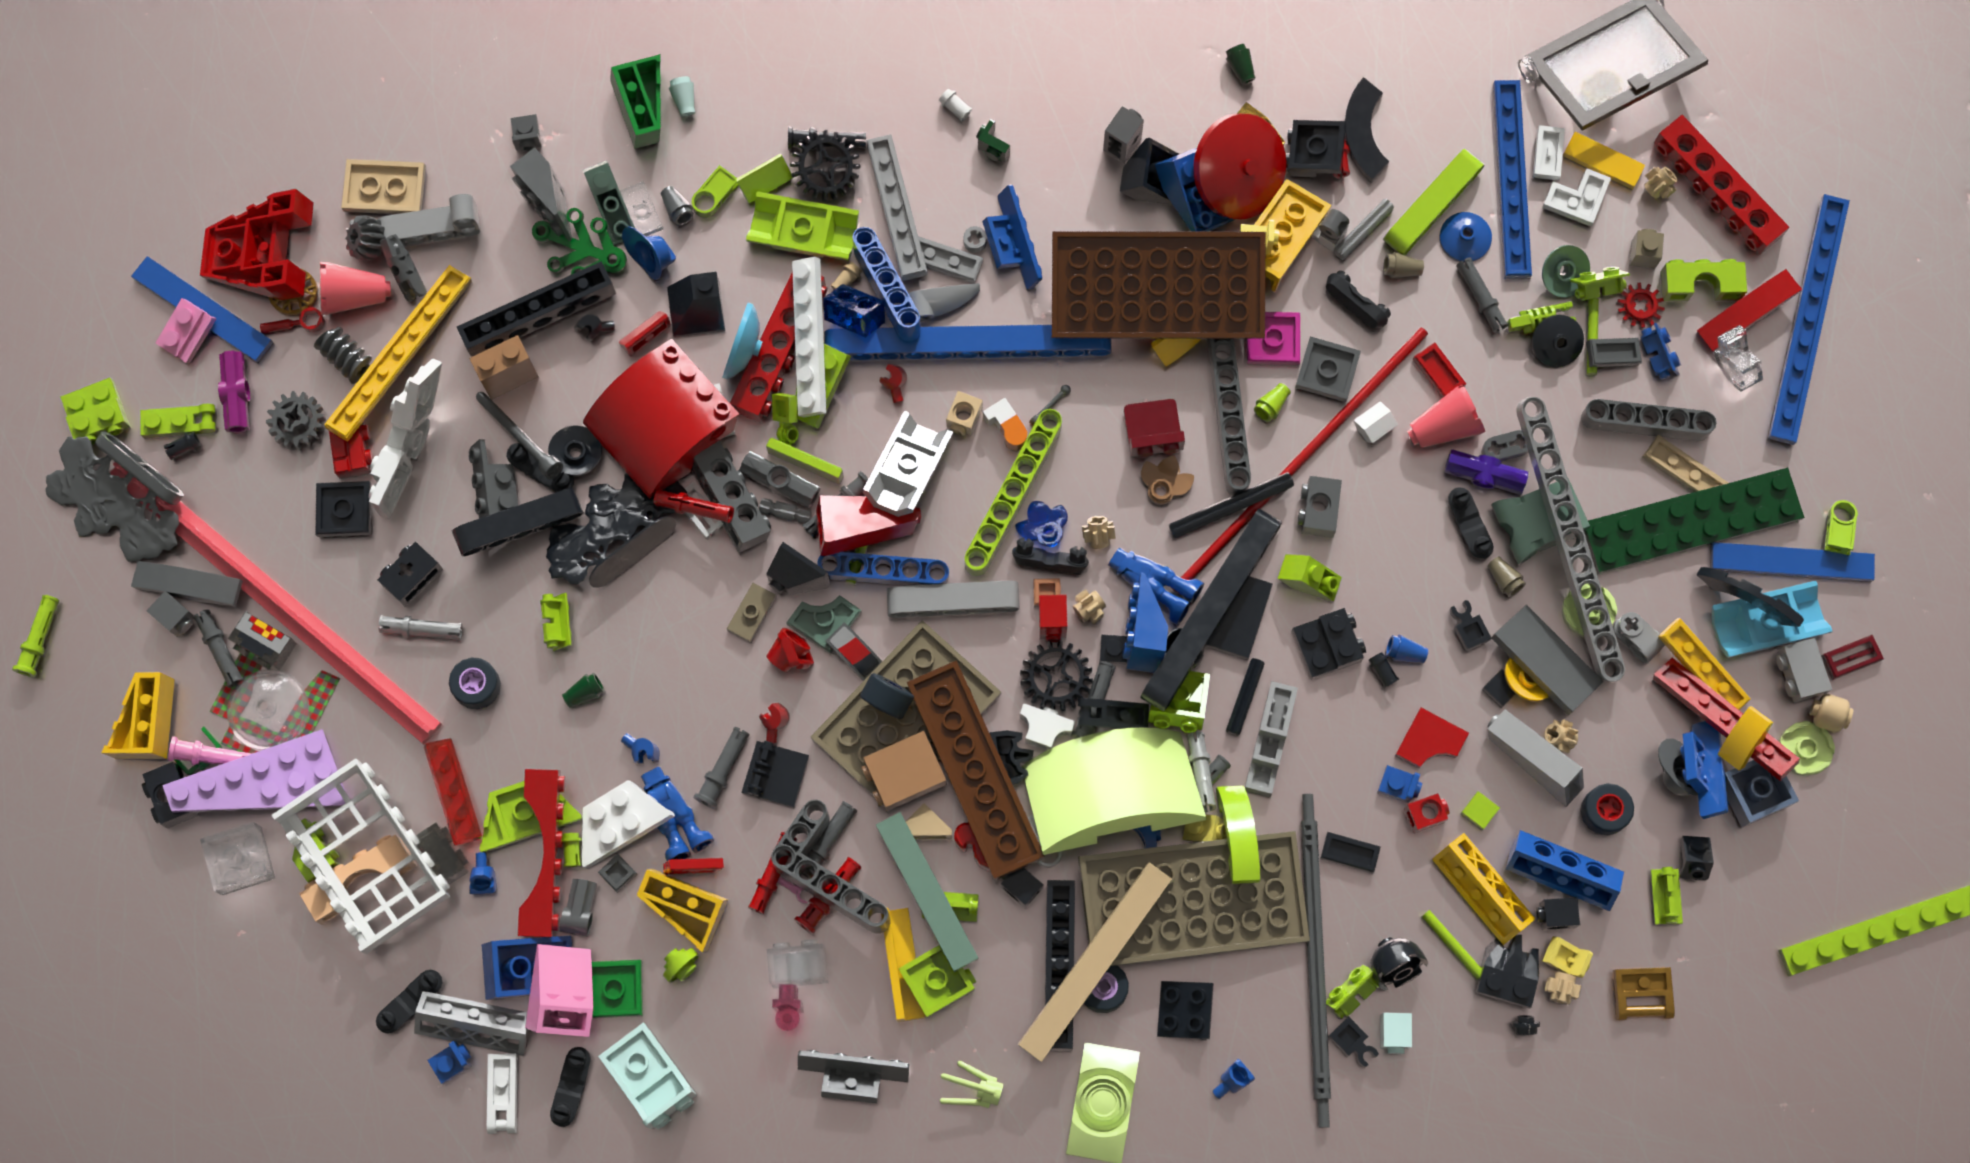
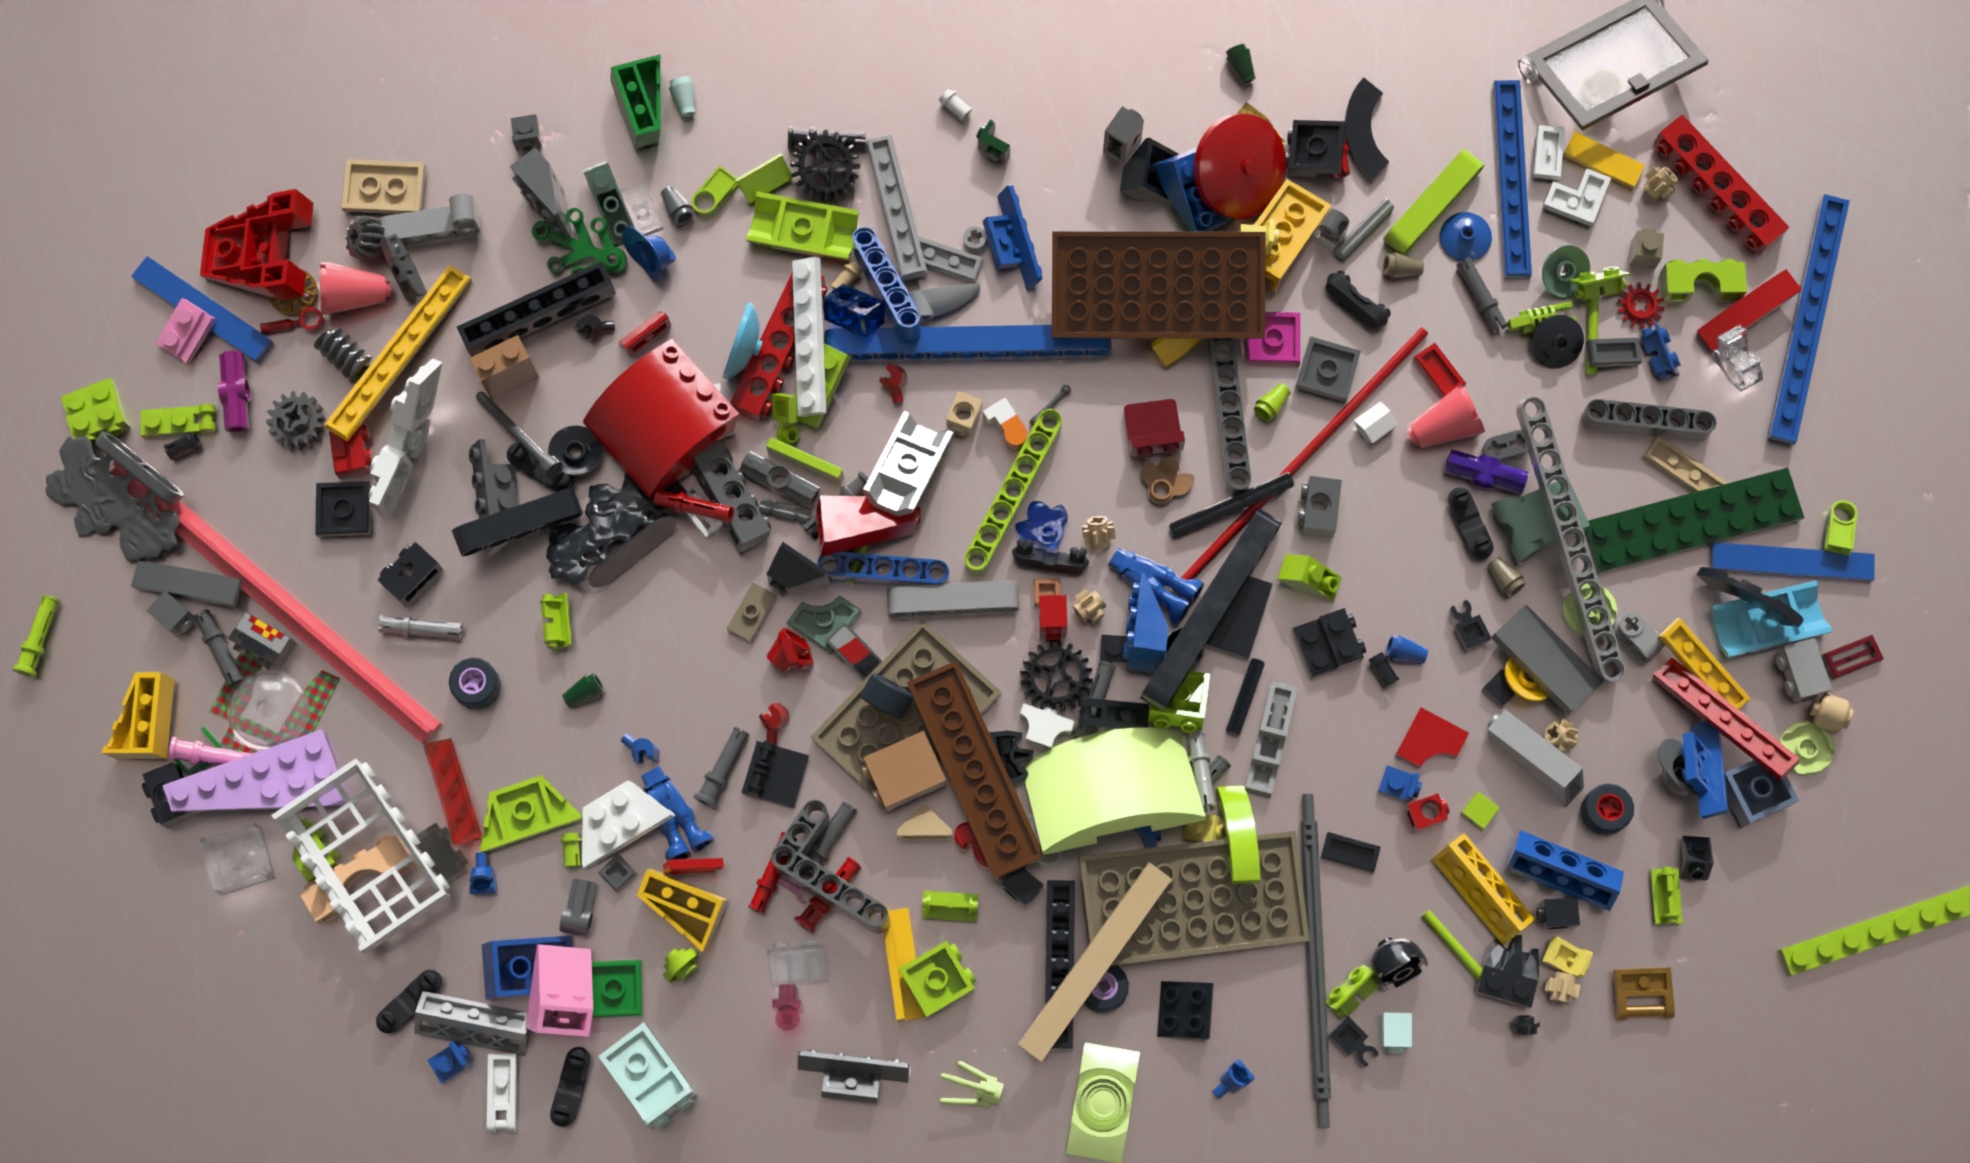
red arch [518,769,565,937] -> none
black slope [667,271,725,338] -> none
sand green tile [876,812,979,972] -> none
yellow slope [1717,706,1773,770] -> none

